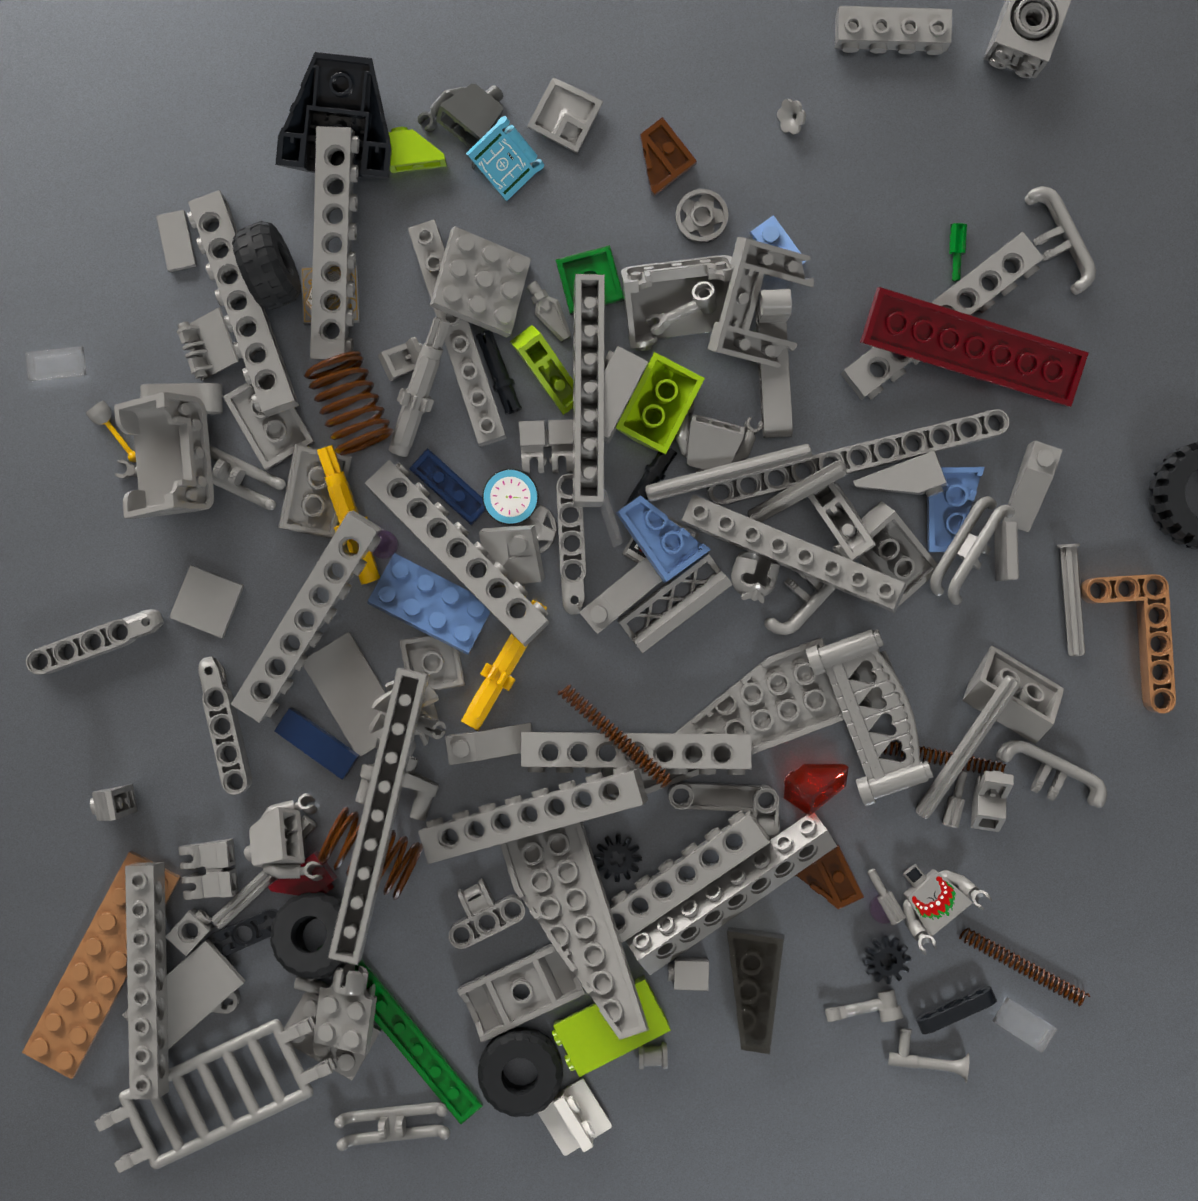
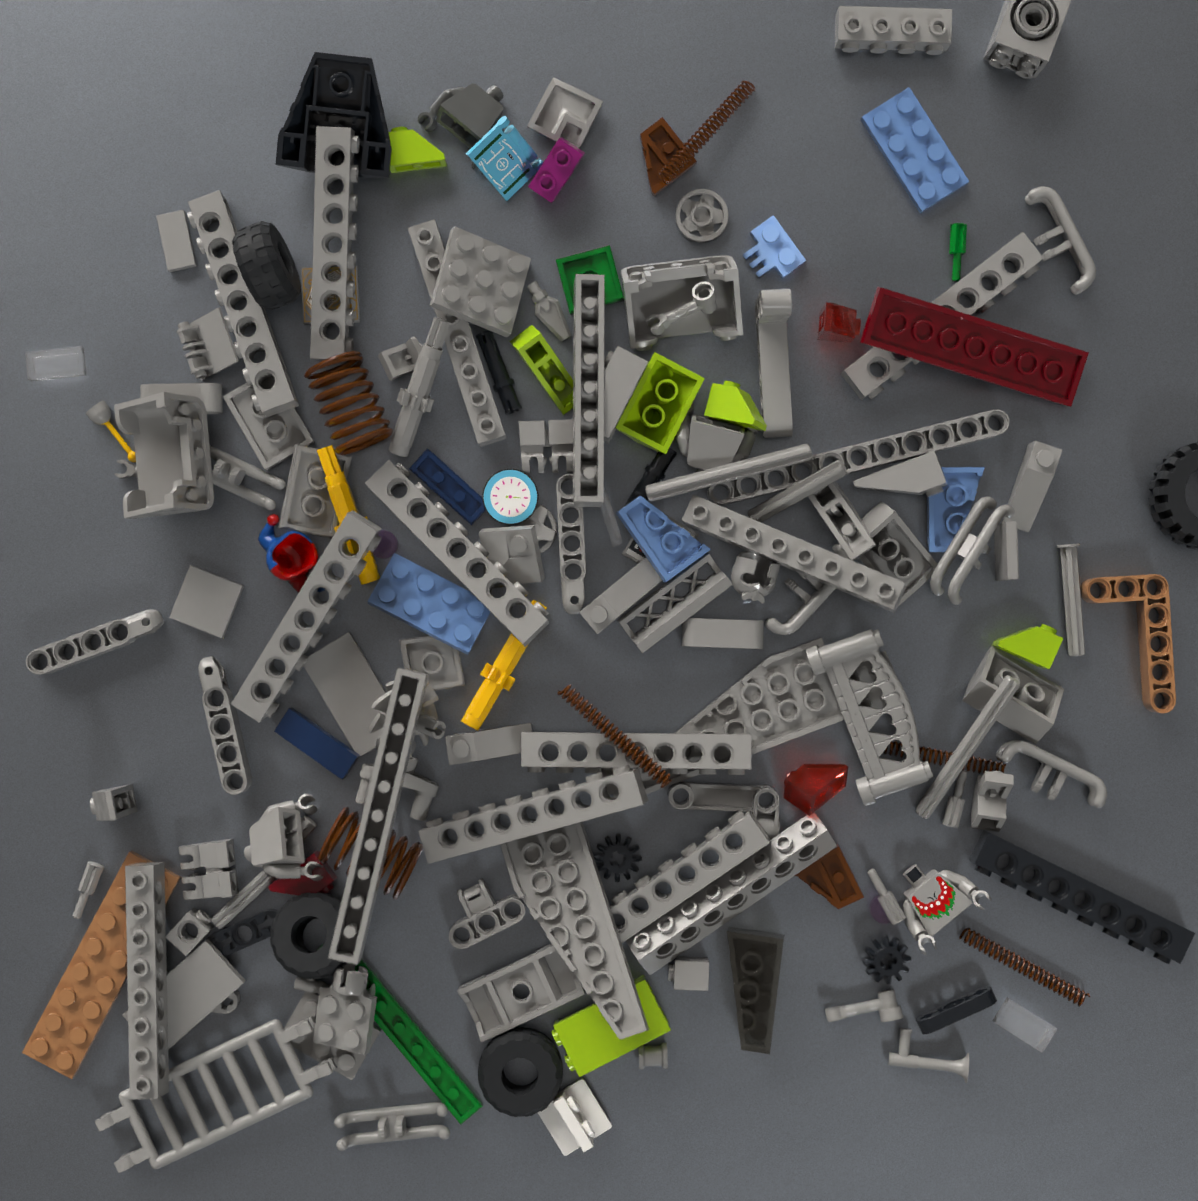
light grey wedge [708,237,814,368] -> none
light grey plant [777,99,806,134] -> none
none -> light grey axle [73,861,104,919]
none -> red piece [258,514,325,593]
none -> magenta brick [528,137,586,203]
none -> reddish brown piece [658,80,756,185]
none -> light grey beam [681,618,764,649]
none -> lime slope [704,380,767,431]
none -> clear red slope [817,302,861,343]
none -> medium blue plate [860,87,969,214]
none -> black brick [969,830,1195,964]
none -> lime slope [992,624,1064,669]

